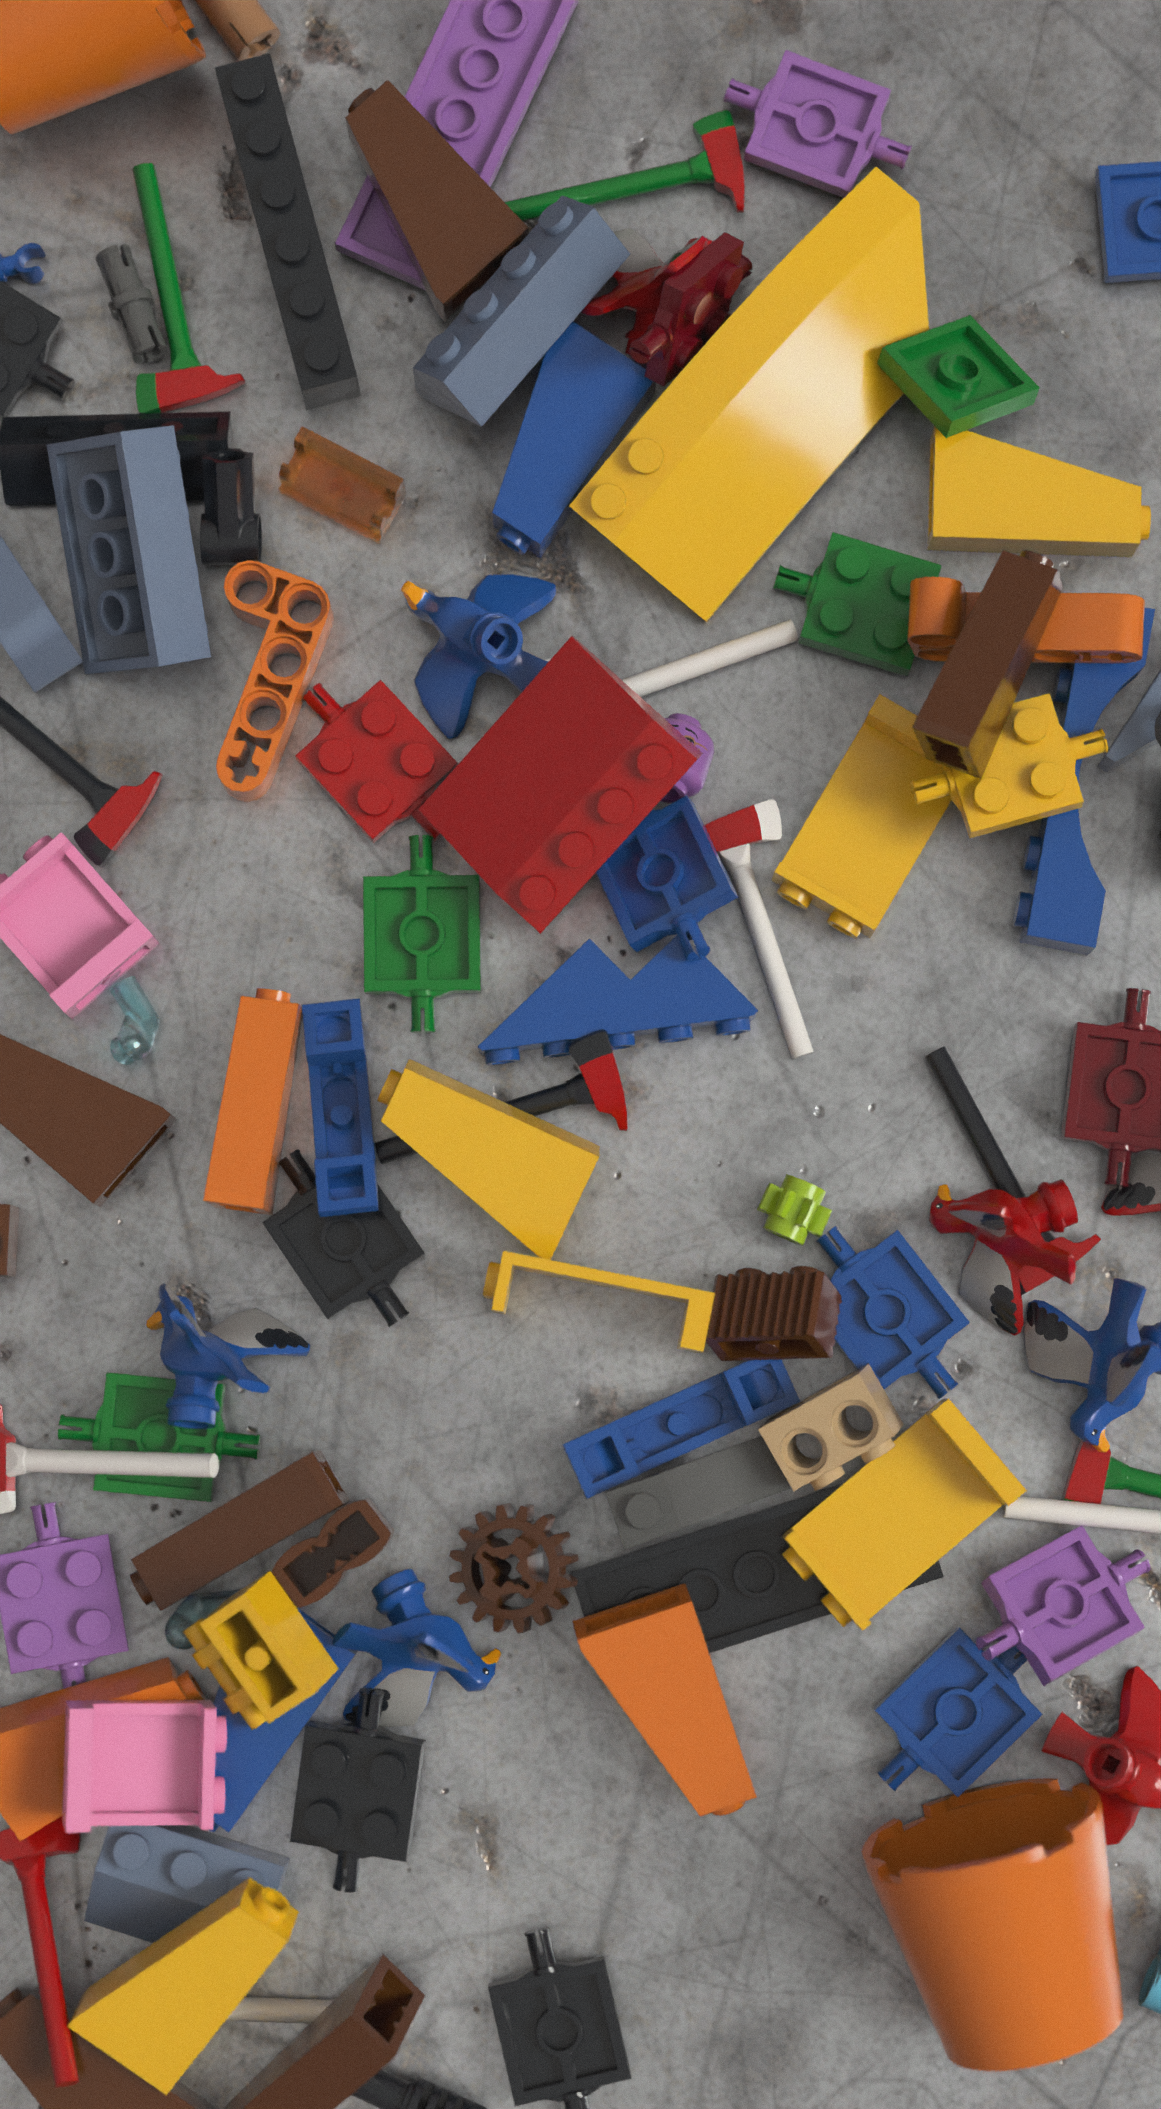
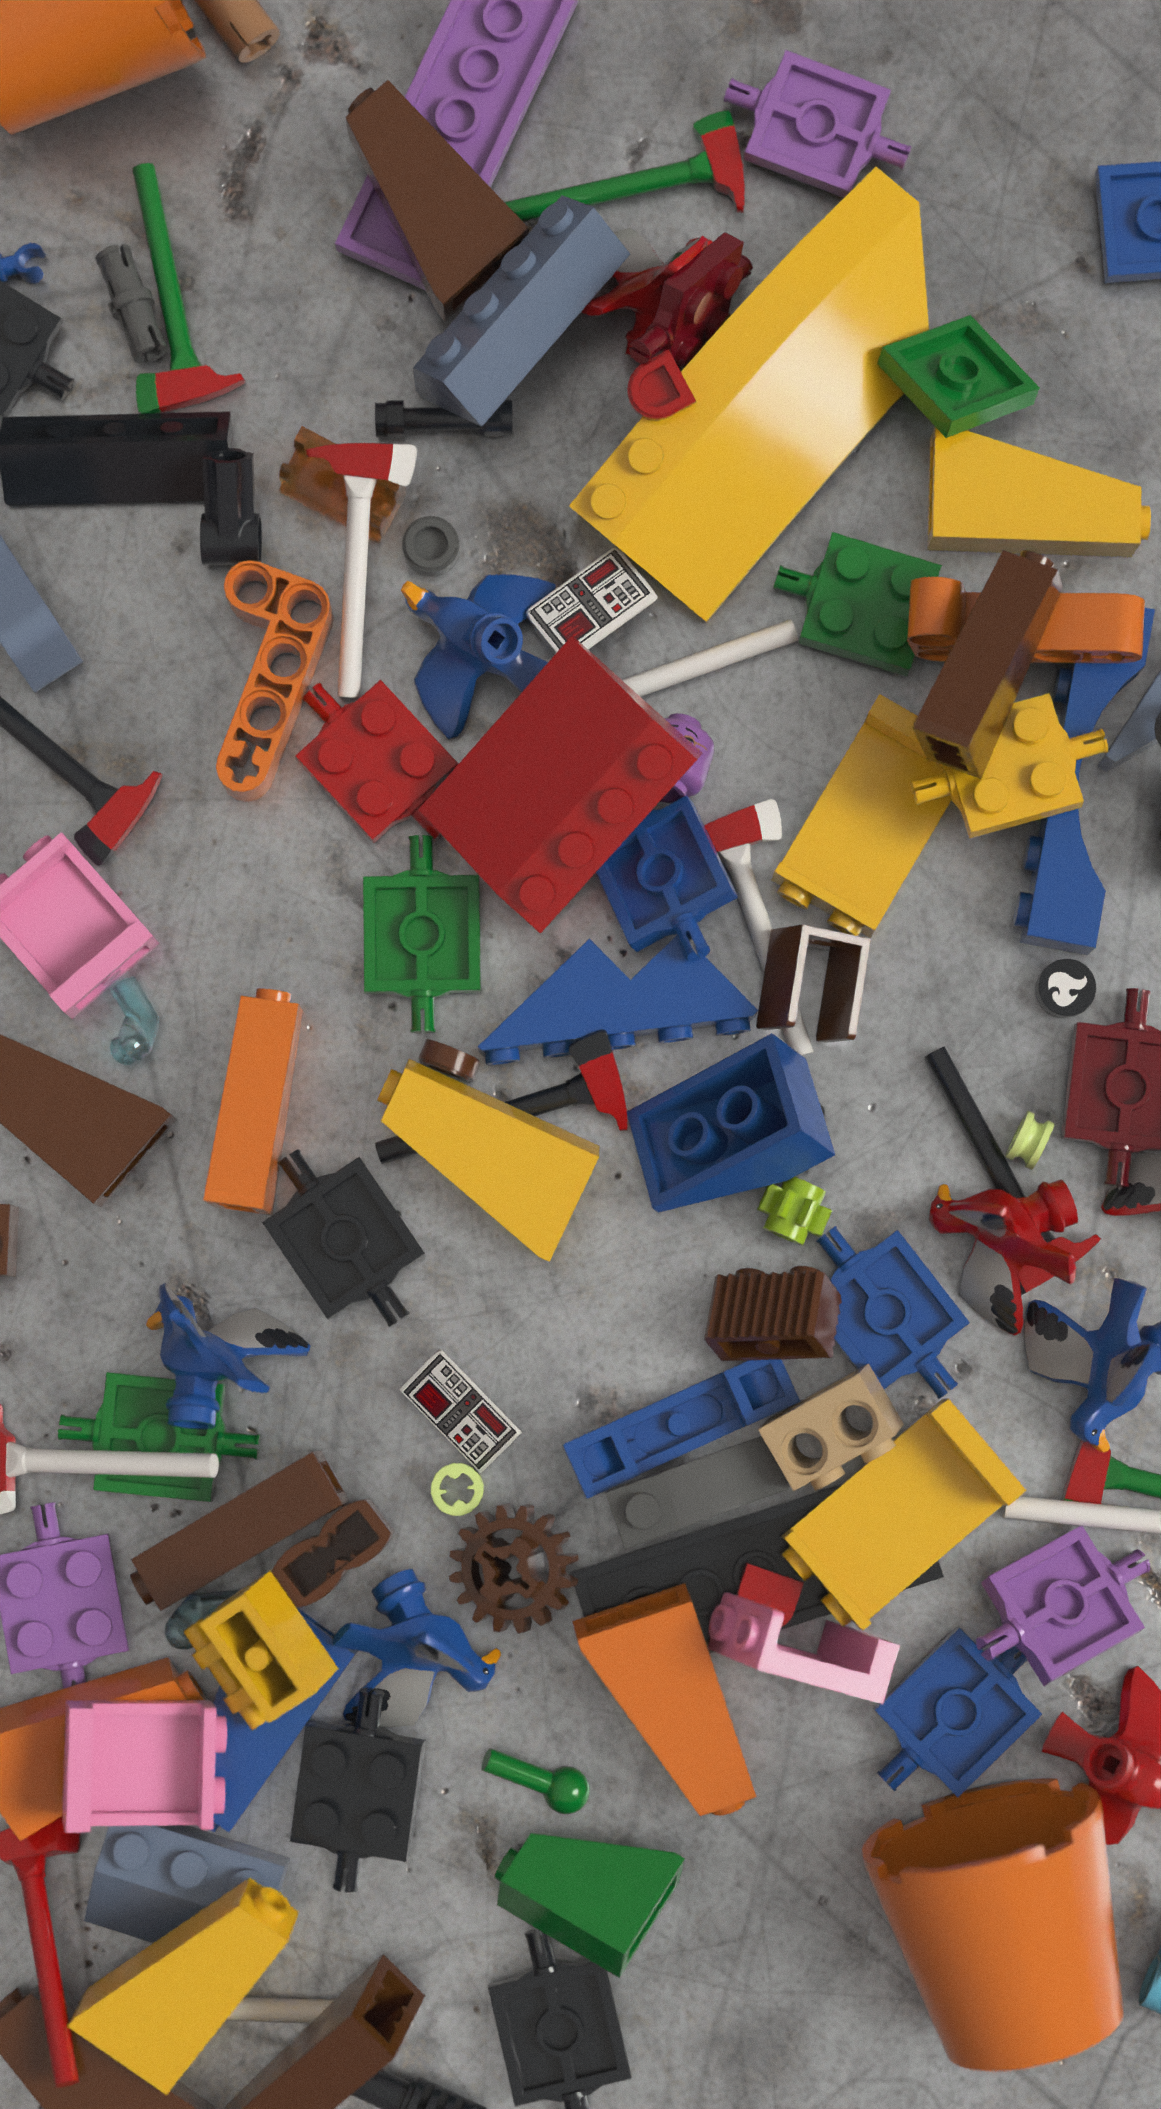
sand blue slope [47,425,211,674] -> none
black arch [214,53,361,410] -> none
blue slope [302,999,379,1217] -> none
yellow panel [483,1251,715,1353] -> none
blue slope [492,321,656,558] -> none
none -> white piece [306,443,417,697]
none -> black bar [375,400,513,439]
none -> slope [399,1348,523,1473]
none -> dark grey tile [402,516,460,577]
none -> reddish brown tile [419,1039,481,1083]
none -> yellowish green bush [431,1463,484,1516]
none -> green bar [481,1748,590,1814]
none -> green slope [494,1833,685,1978]
none -> slope [526,547,658,654]
none -> red tile [627,349,696,421]
none -> blue slope [627,1033,836,1213]
none -> bright pink panel [708,1592,900,1704]
none -> red tile [736,1563,804,1627]
none -> reddish brown piece [756,924,871,1043]
none -> yellowish green bush [1005,1111,1055,1170]
none -> black tile [1036,959,1096,1018]

